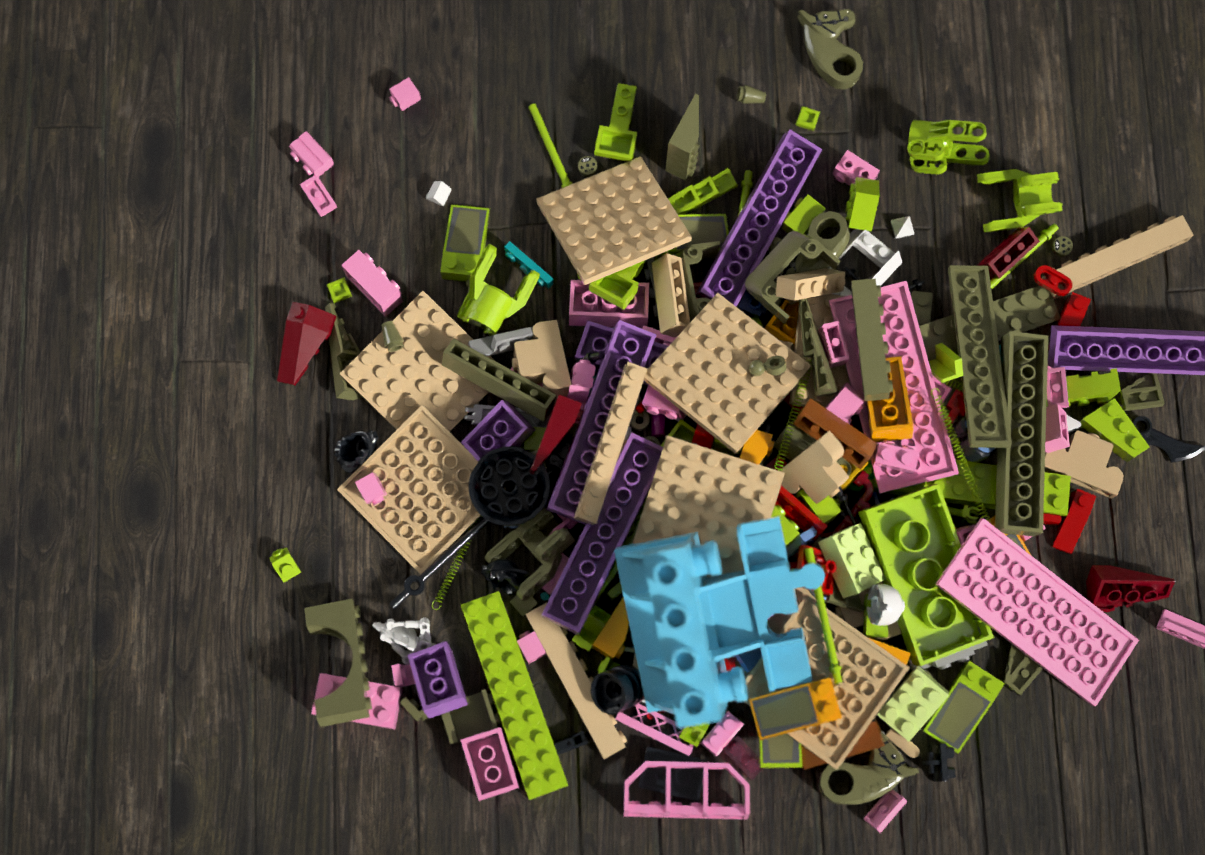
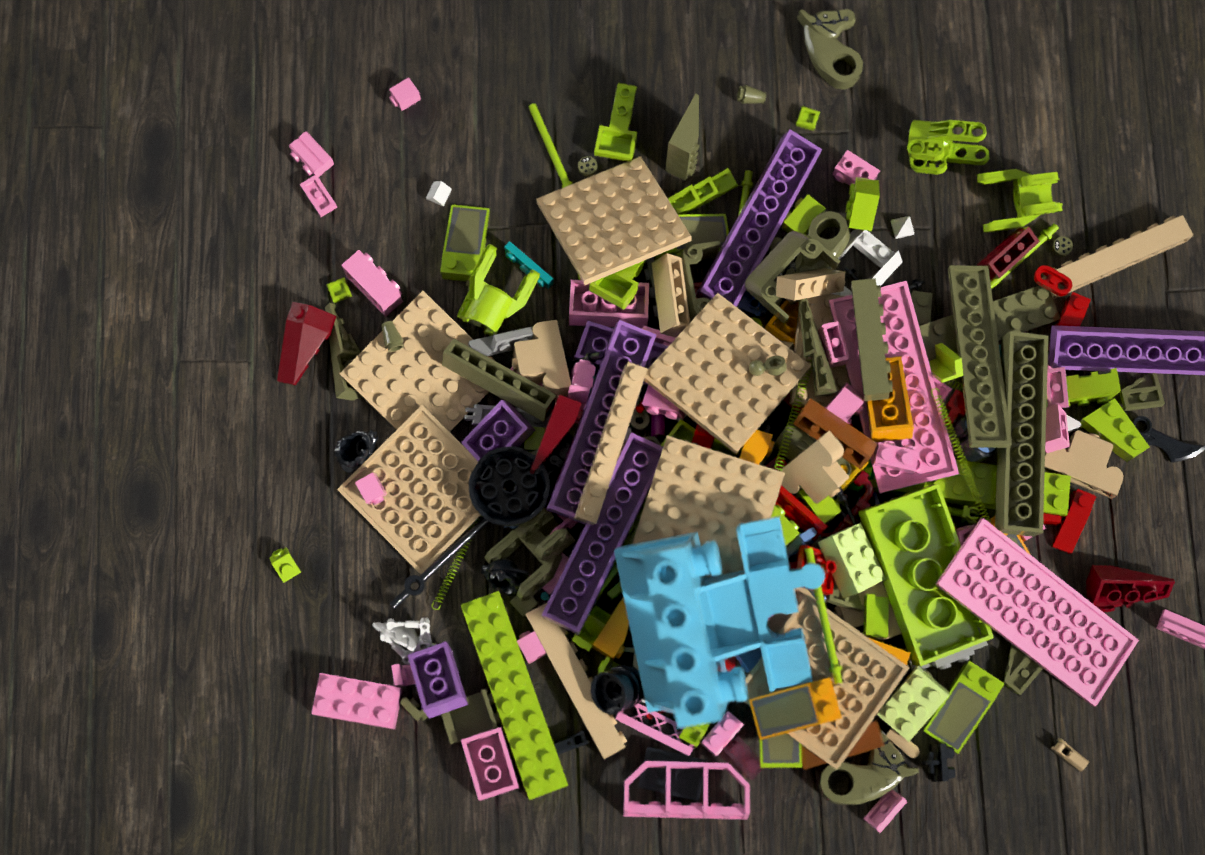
olive arch [305,599,372,727] -> none
white cylinder [867,584,905,626] -> none
none -> tan bar [1051,738,1089,772]

